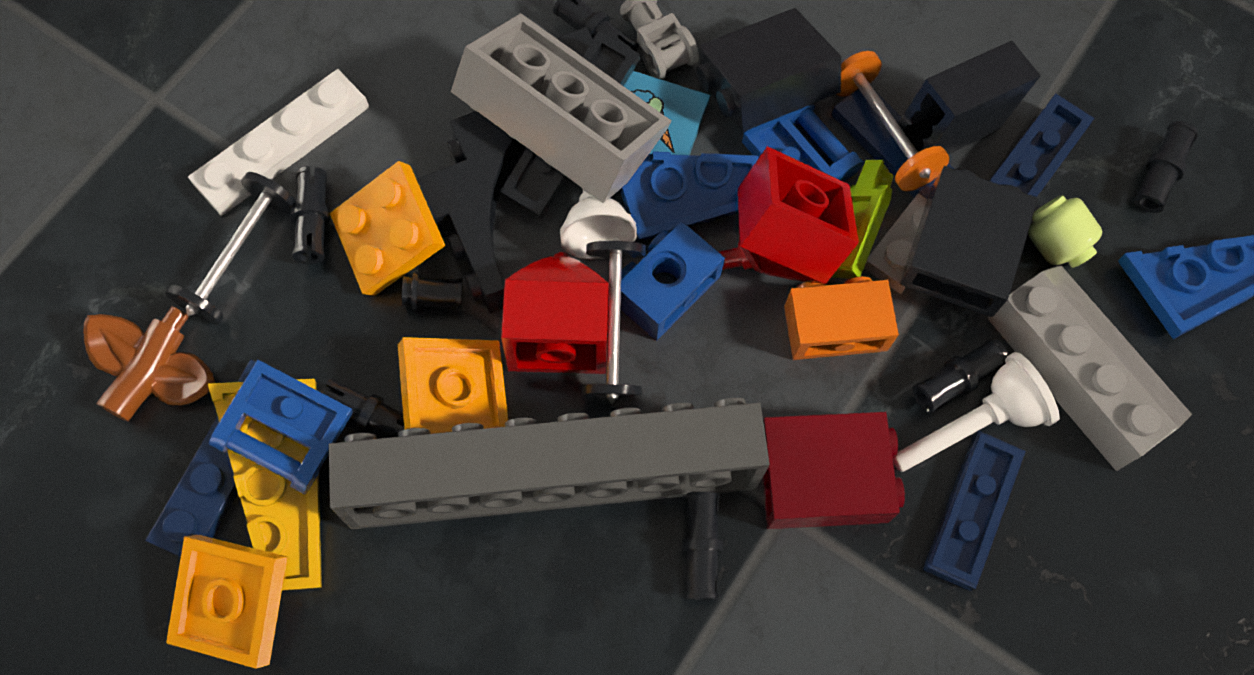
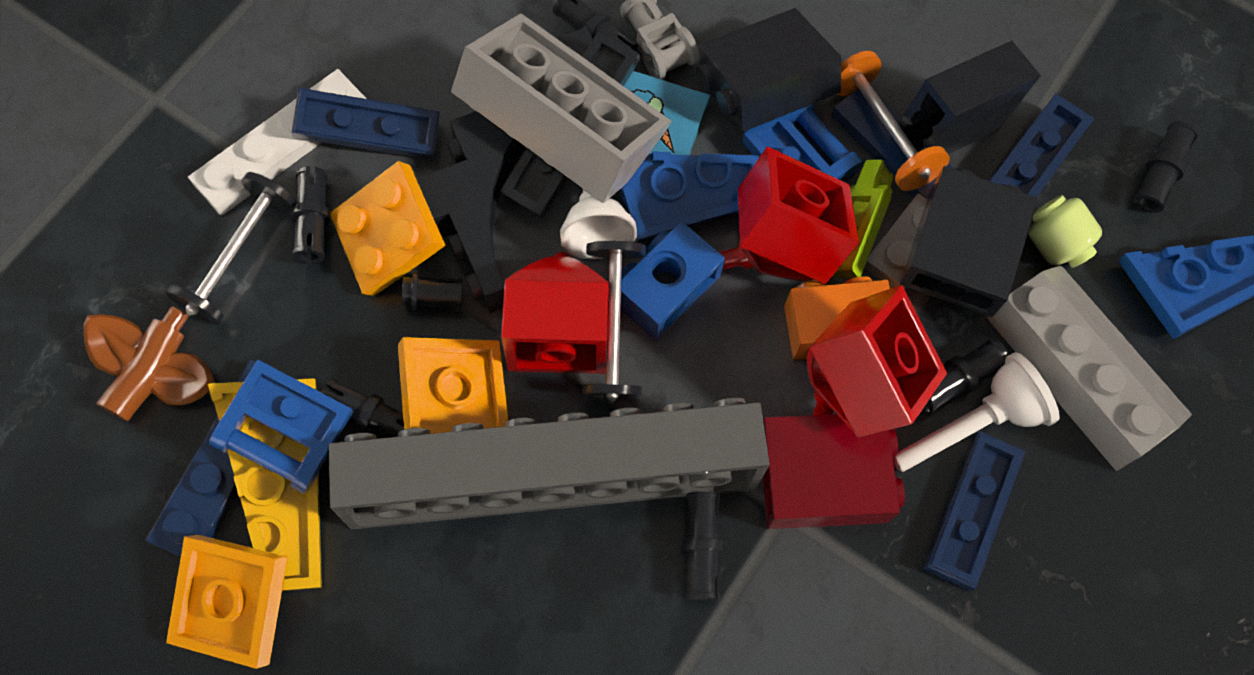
none -> dark blue tile [291,87,440,160]
none -> red piece [807,285,947,438]

